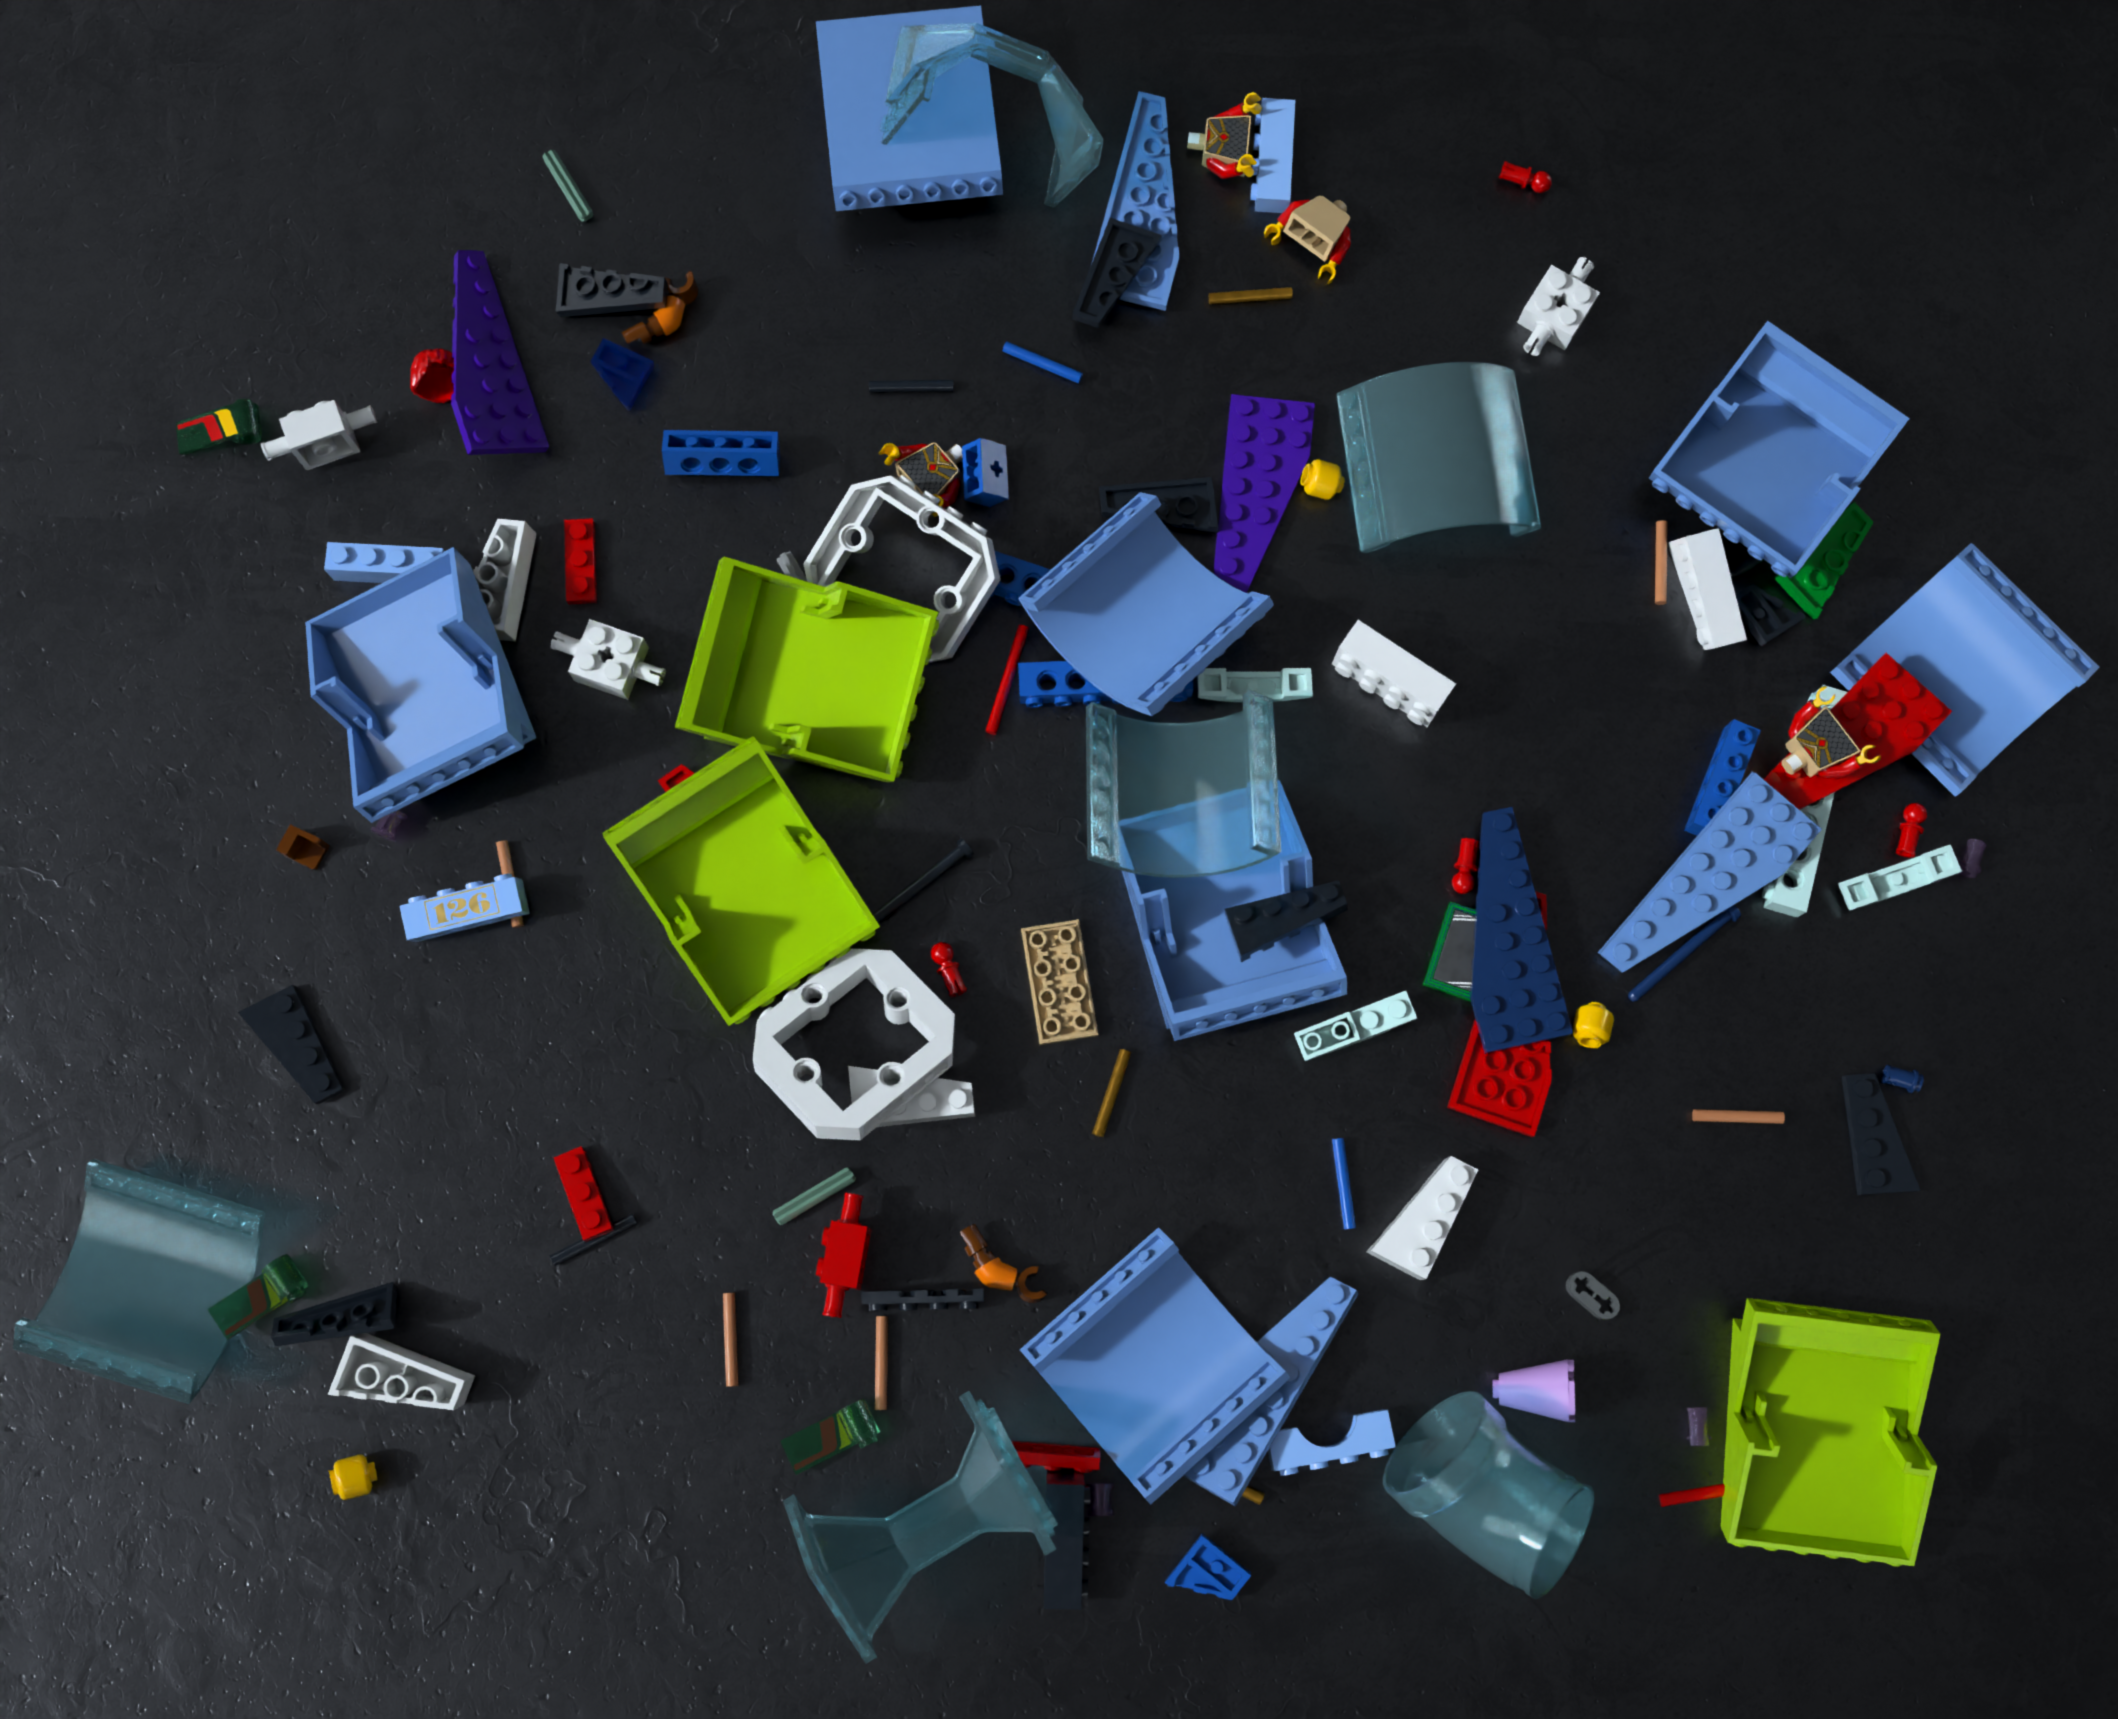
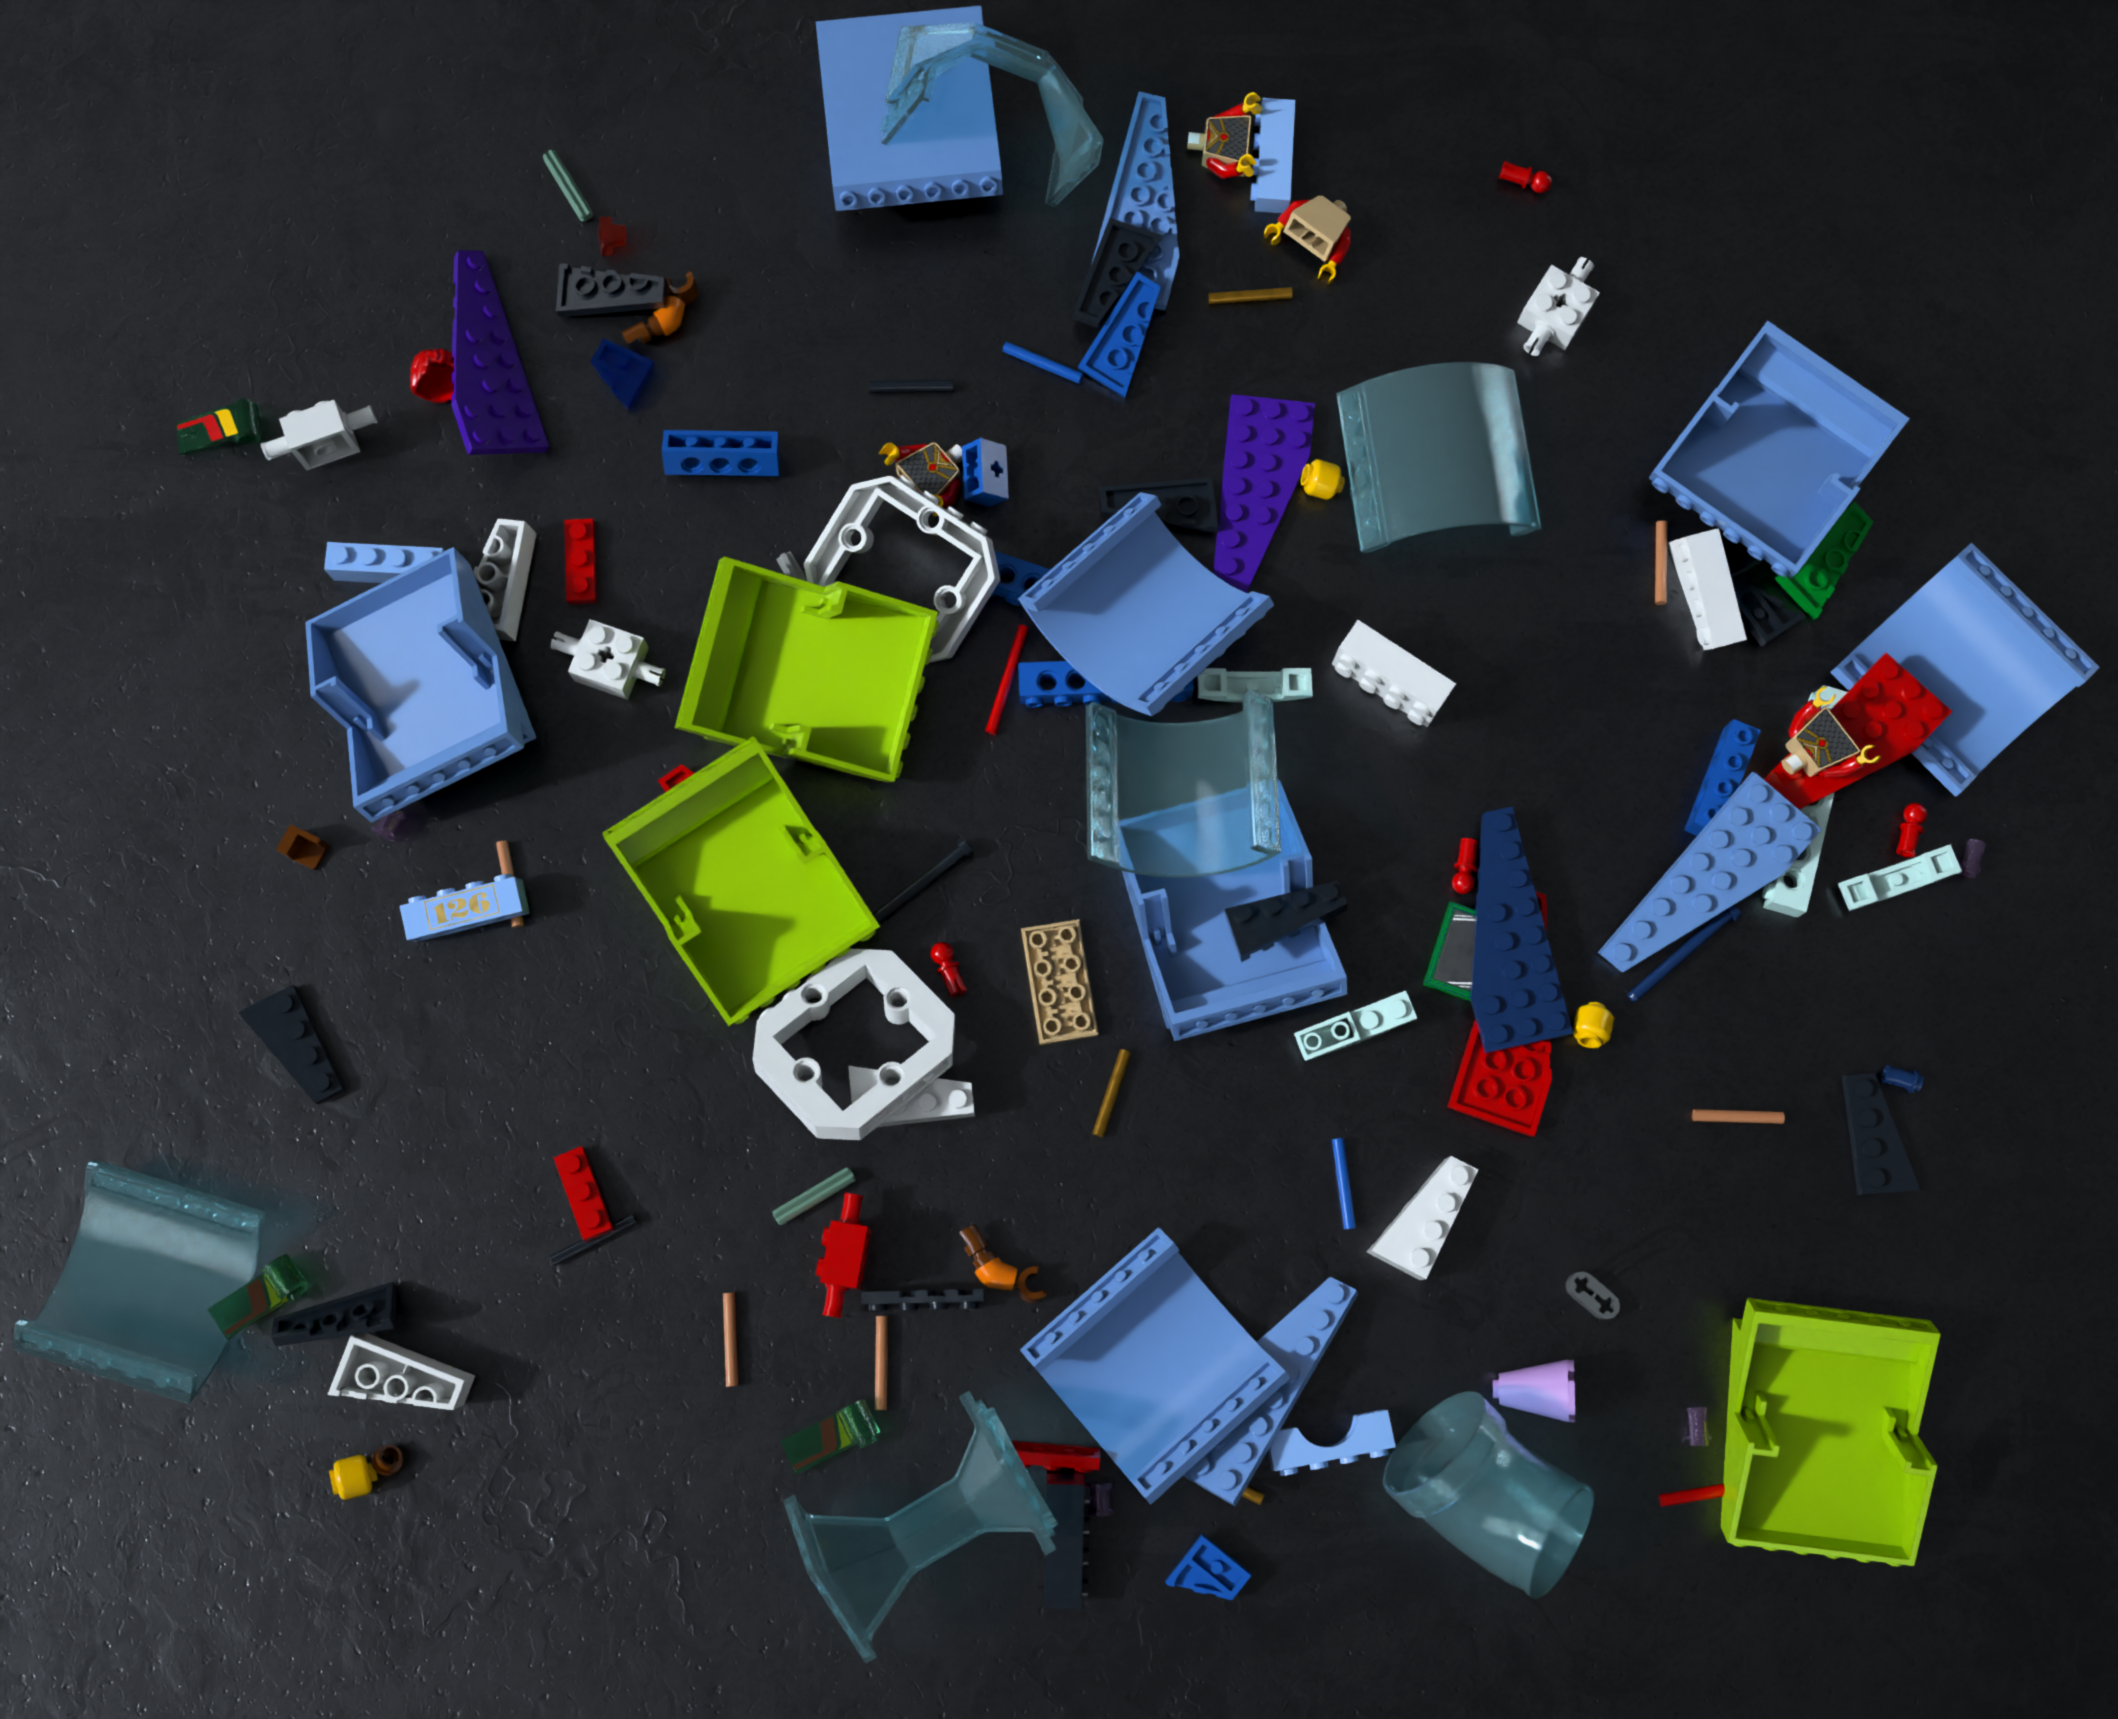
none -> reddish brown plate [371,1444,403,1476]
none -> clear red tile [598,217,627,256]
none -> blue wing [1078,272,1161,398]

